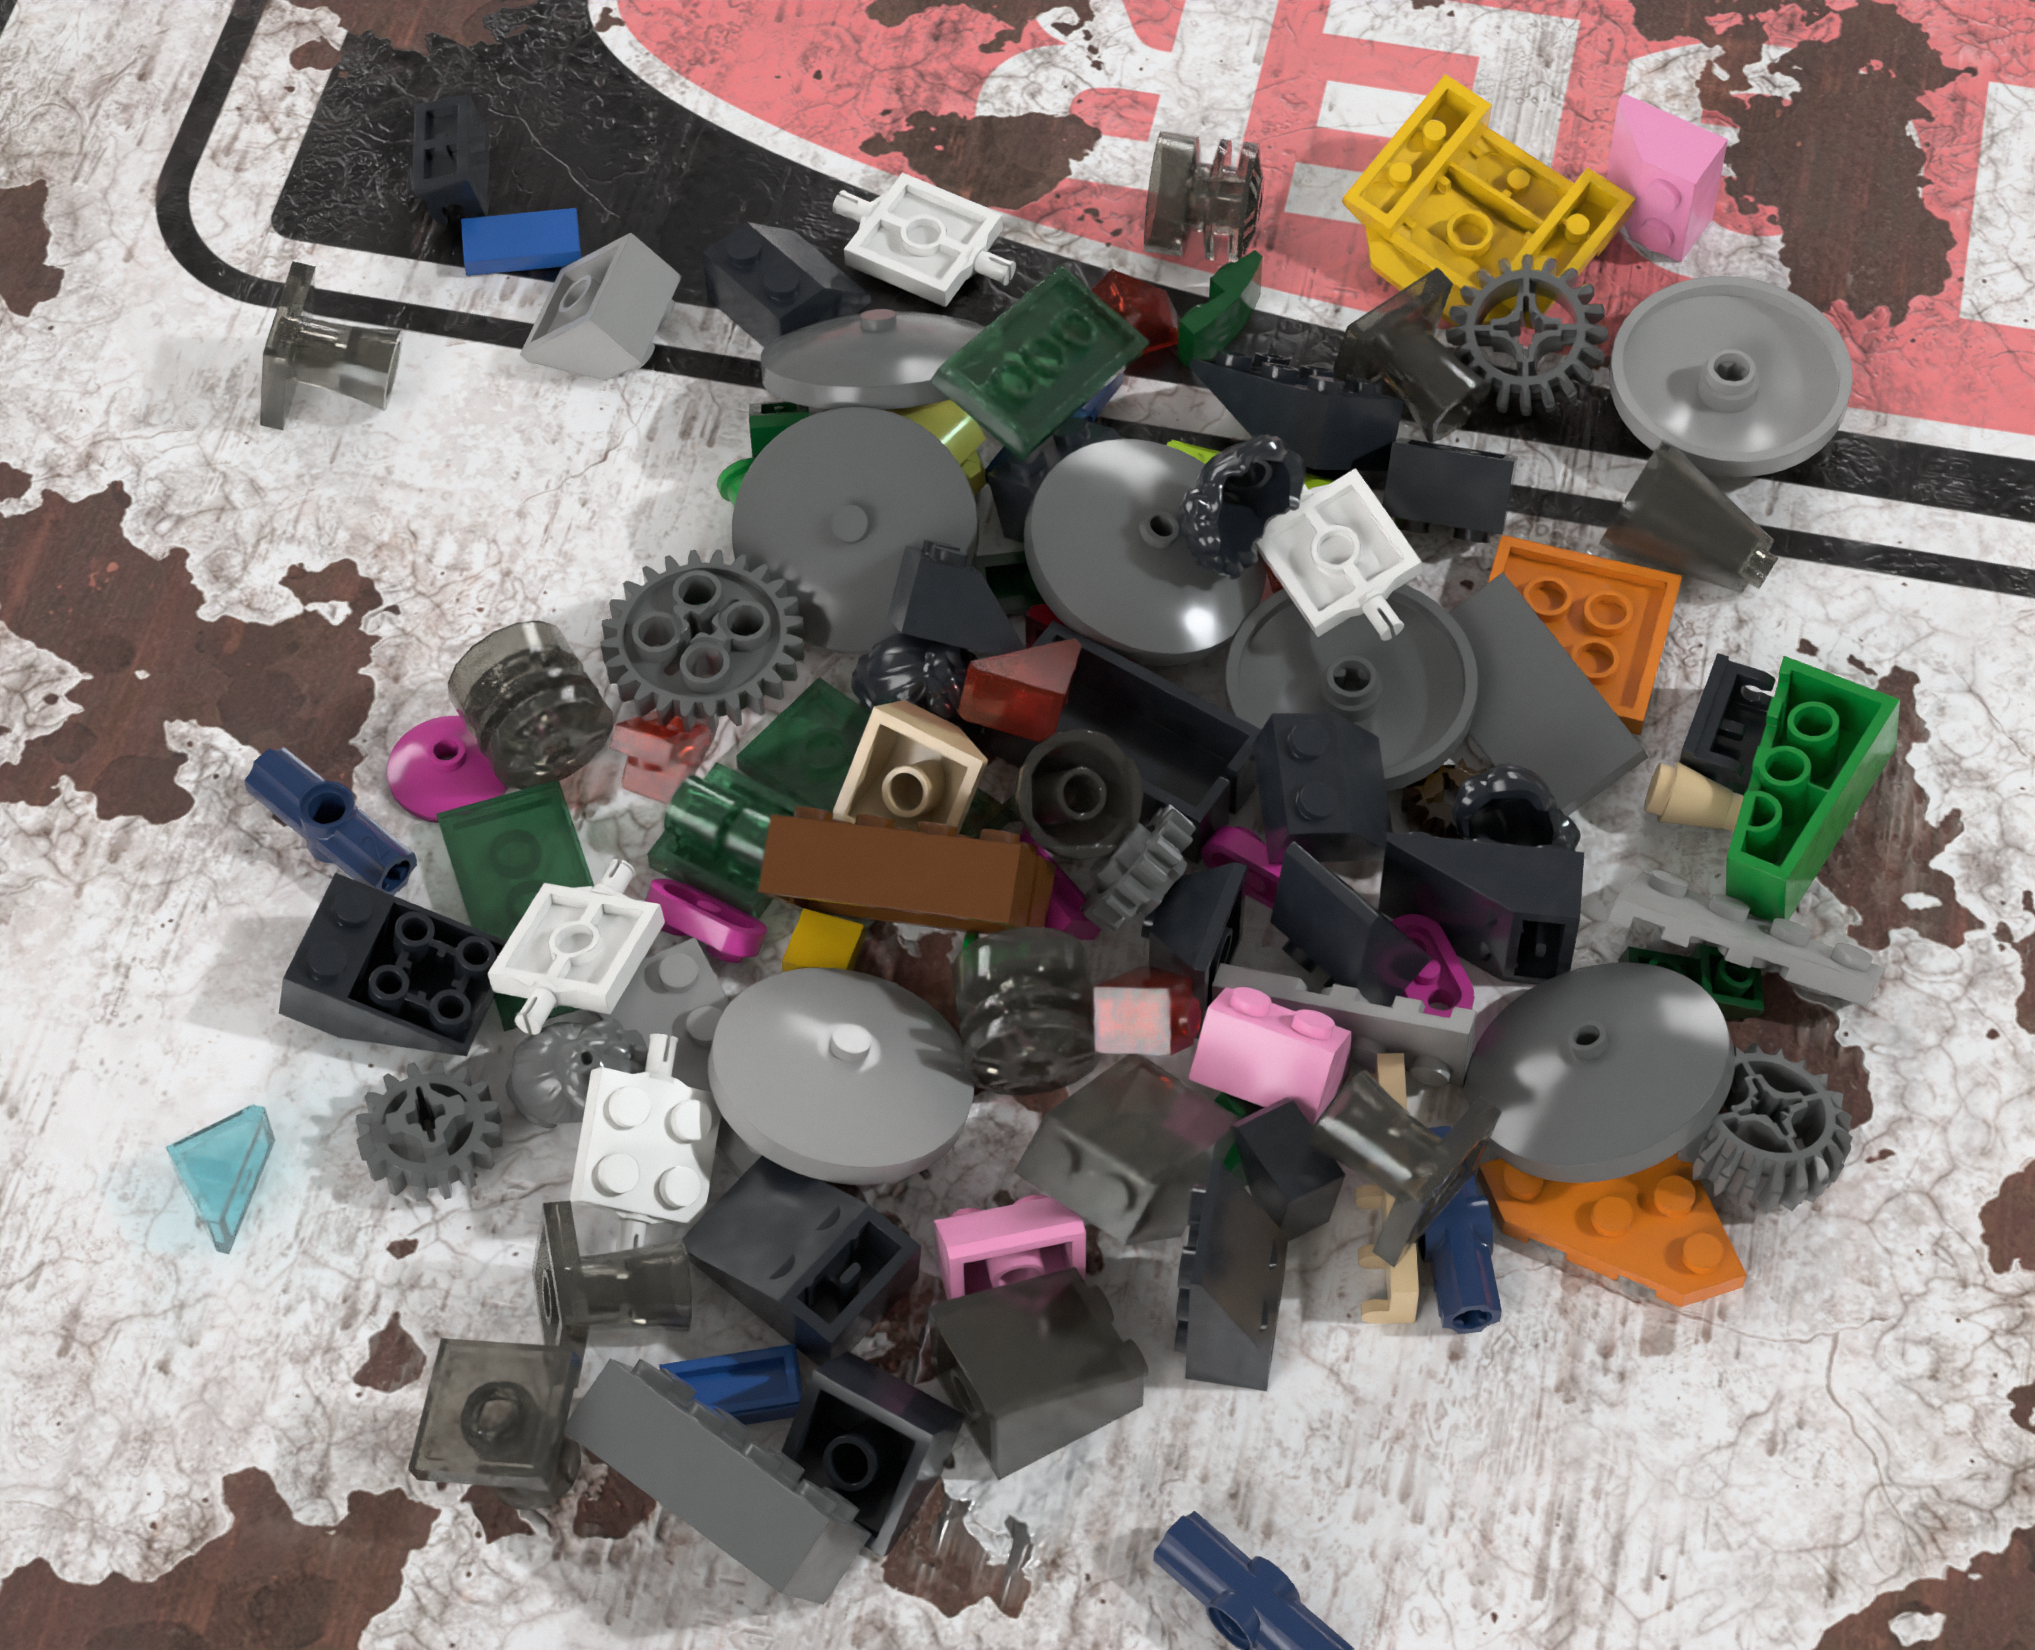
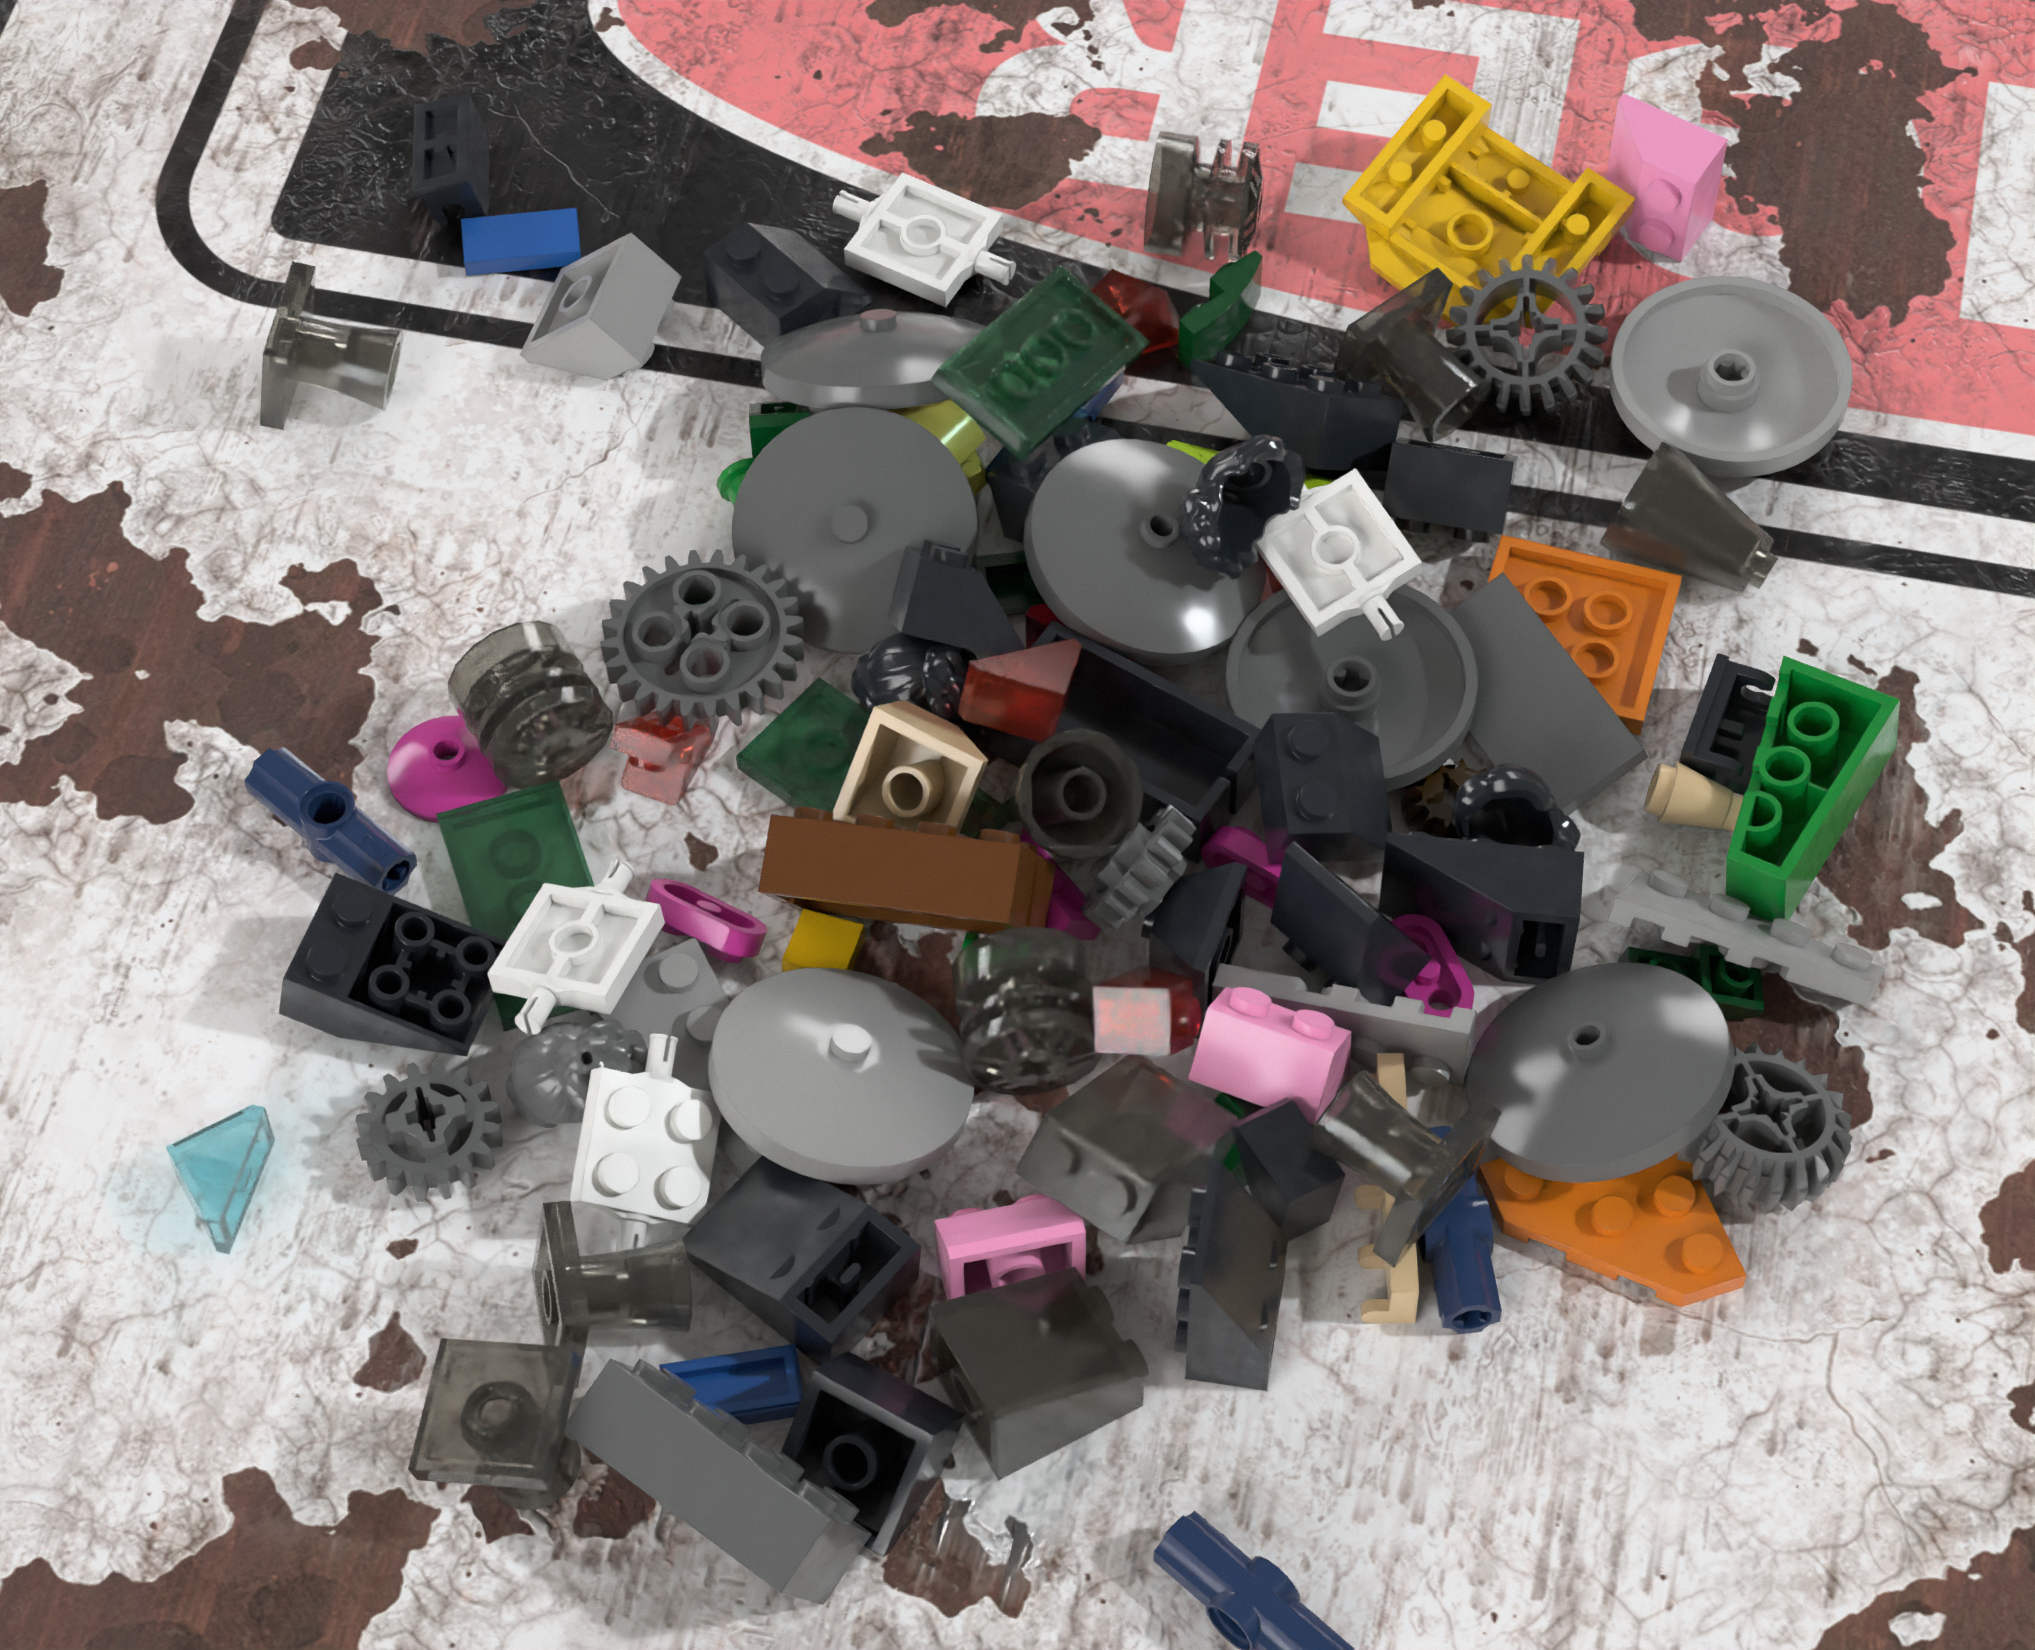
clear green plate [647,762,808,919] -> none

